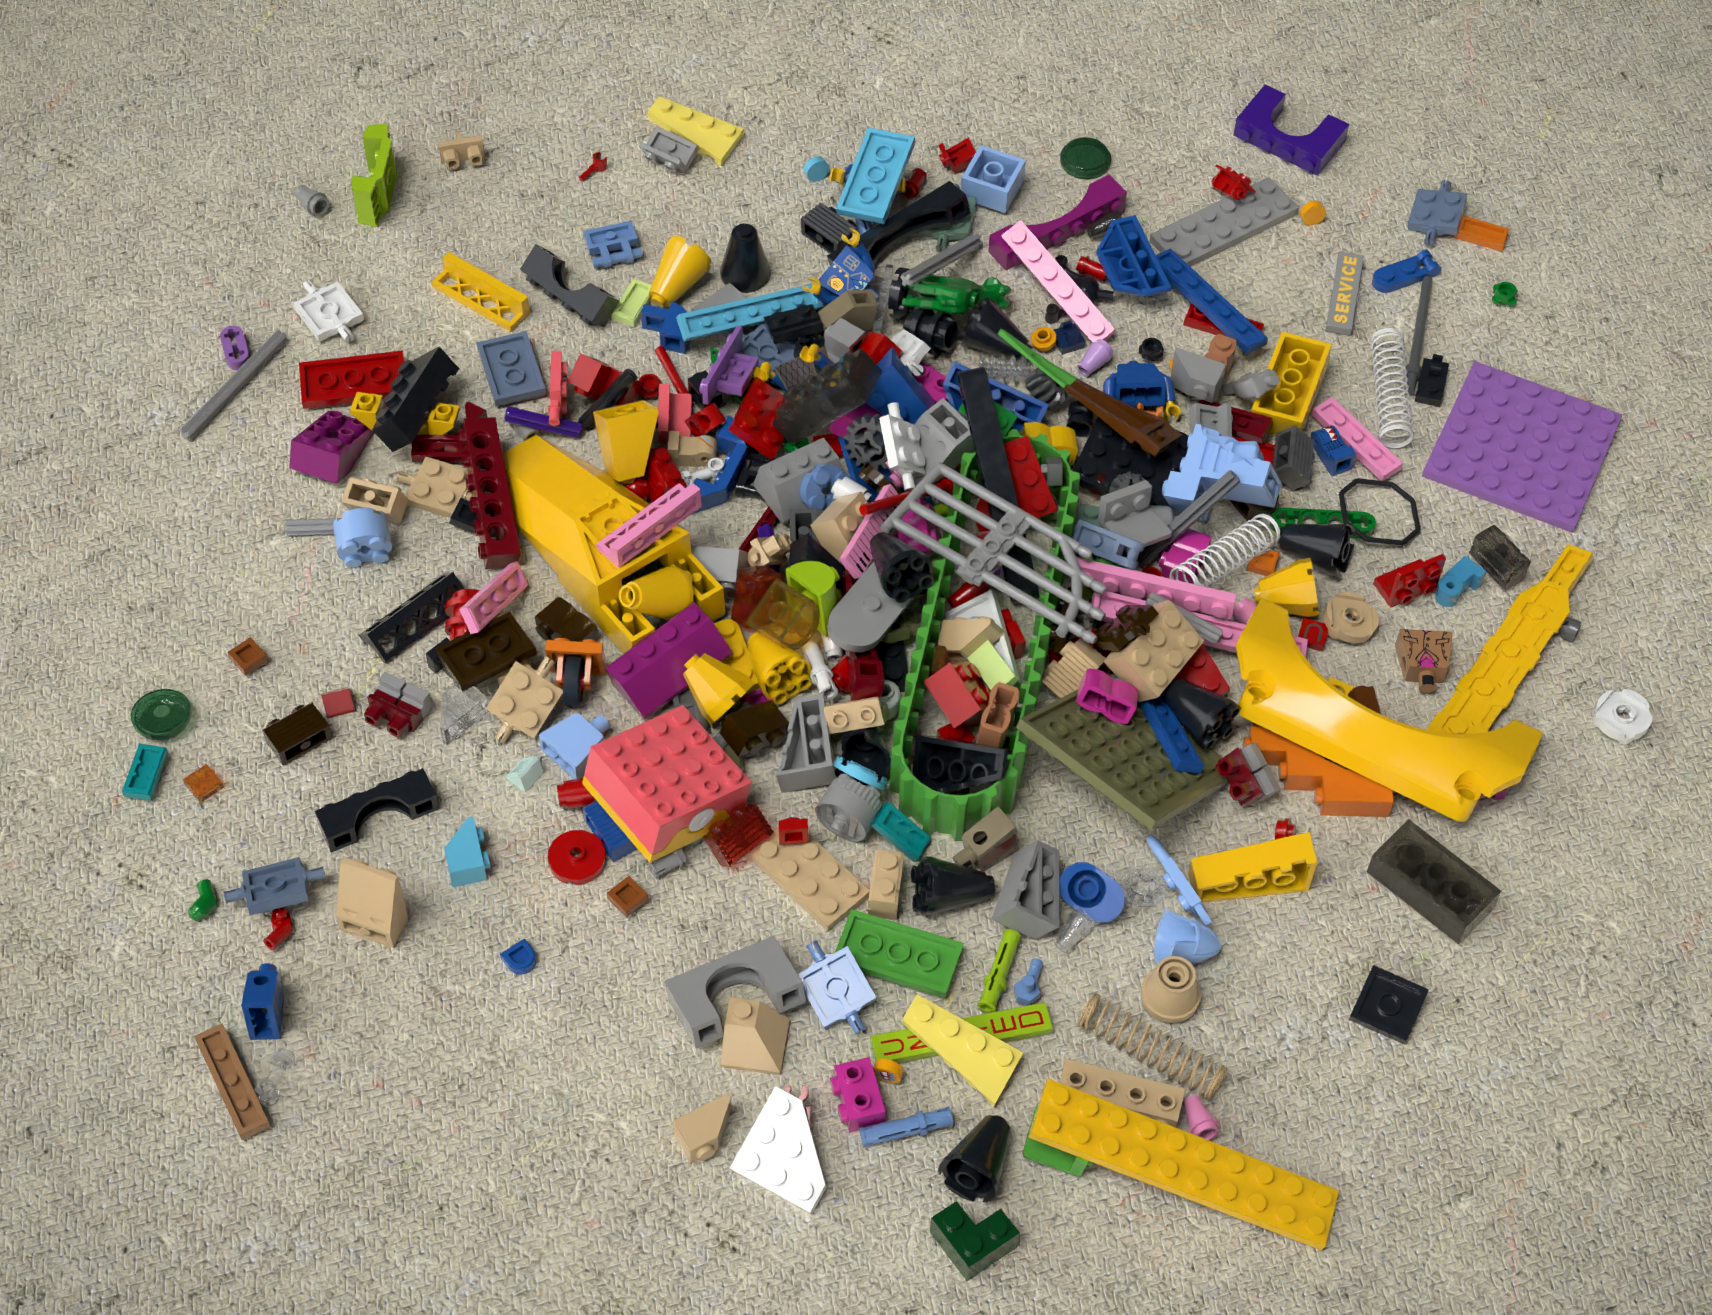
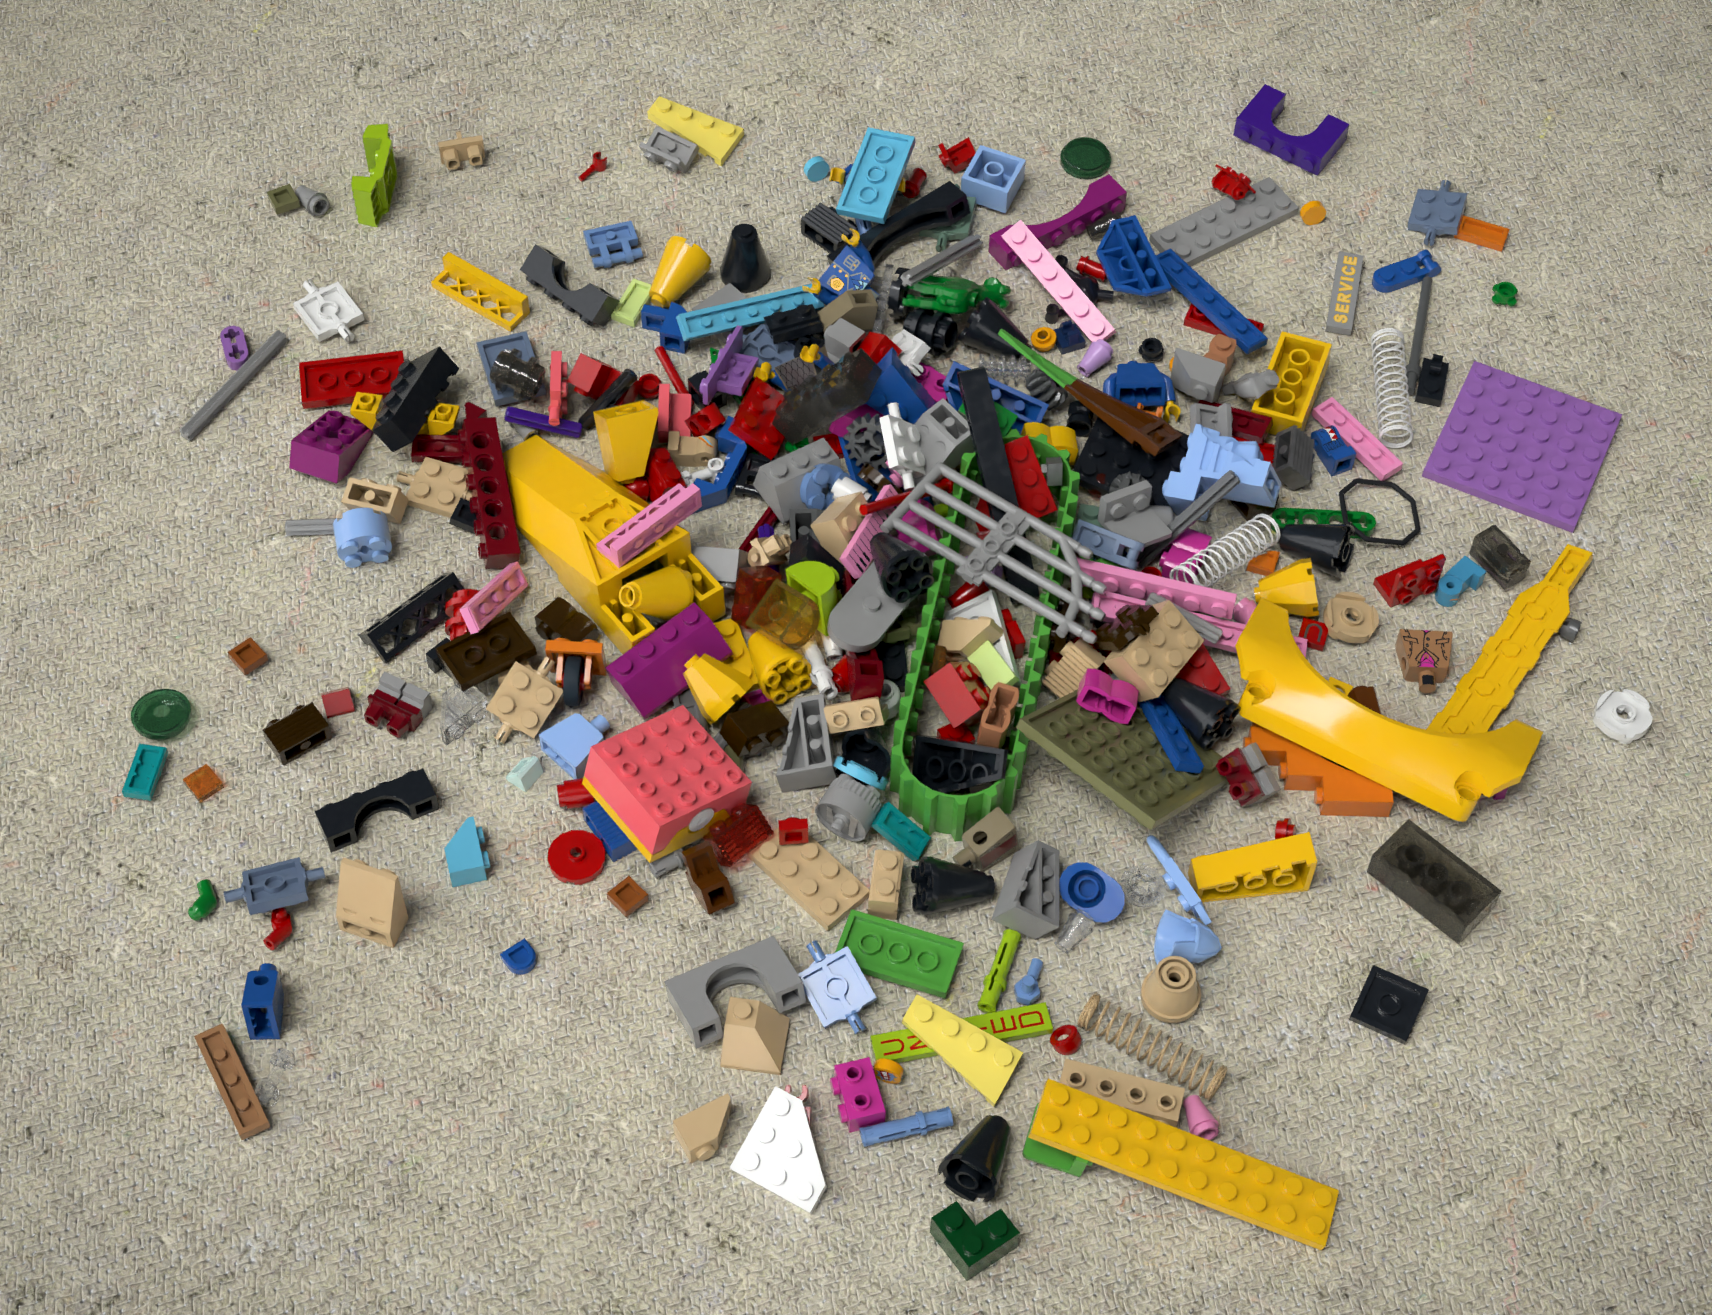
none -> olive plate [267,184,300,215]
none -> clear smoke piece [489,348,546,401]
none -> reddish brown brick [681,840,735,915]
none -> red piece [1050,1025,1082,1055]

